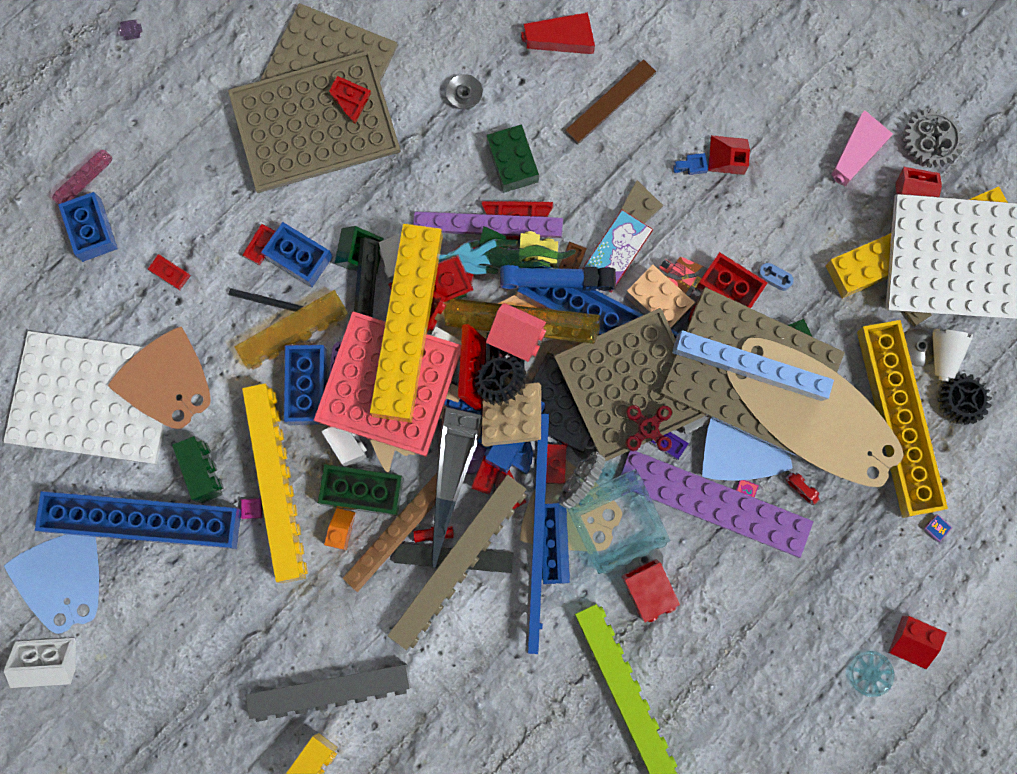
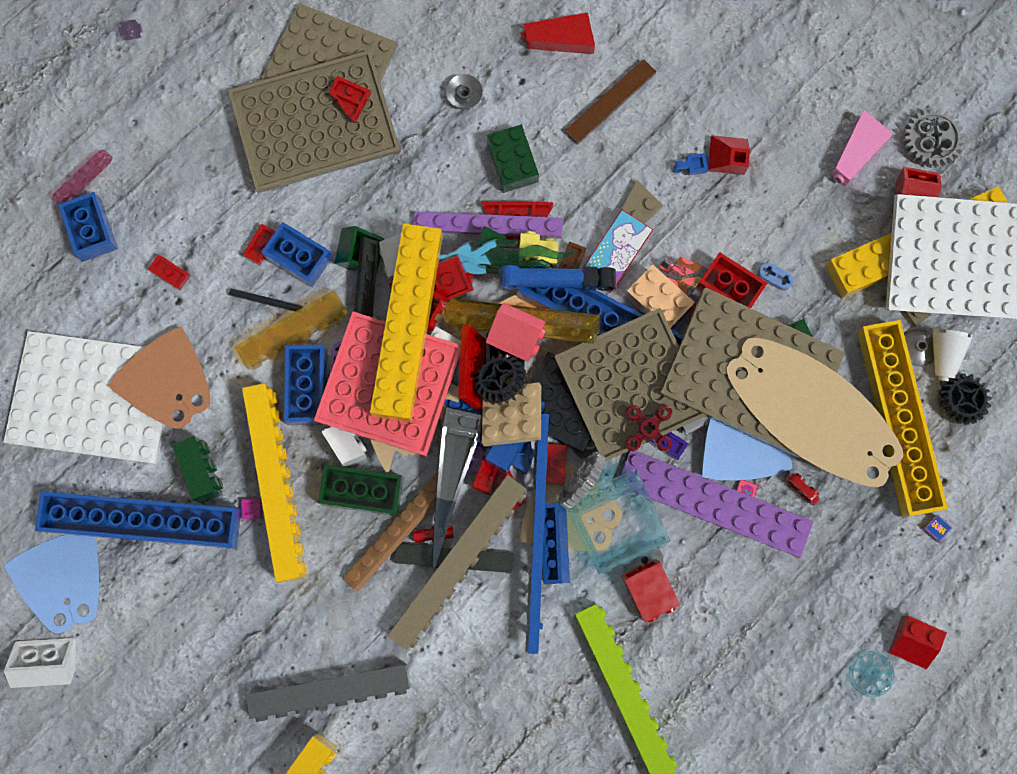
orange slope [324,508,356,551] -> none
light blue brick [672,331,834,401] -> none

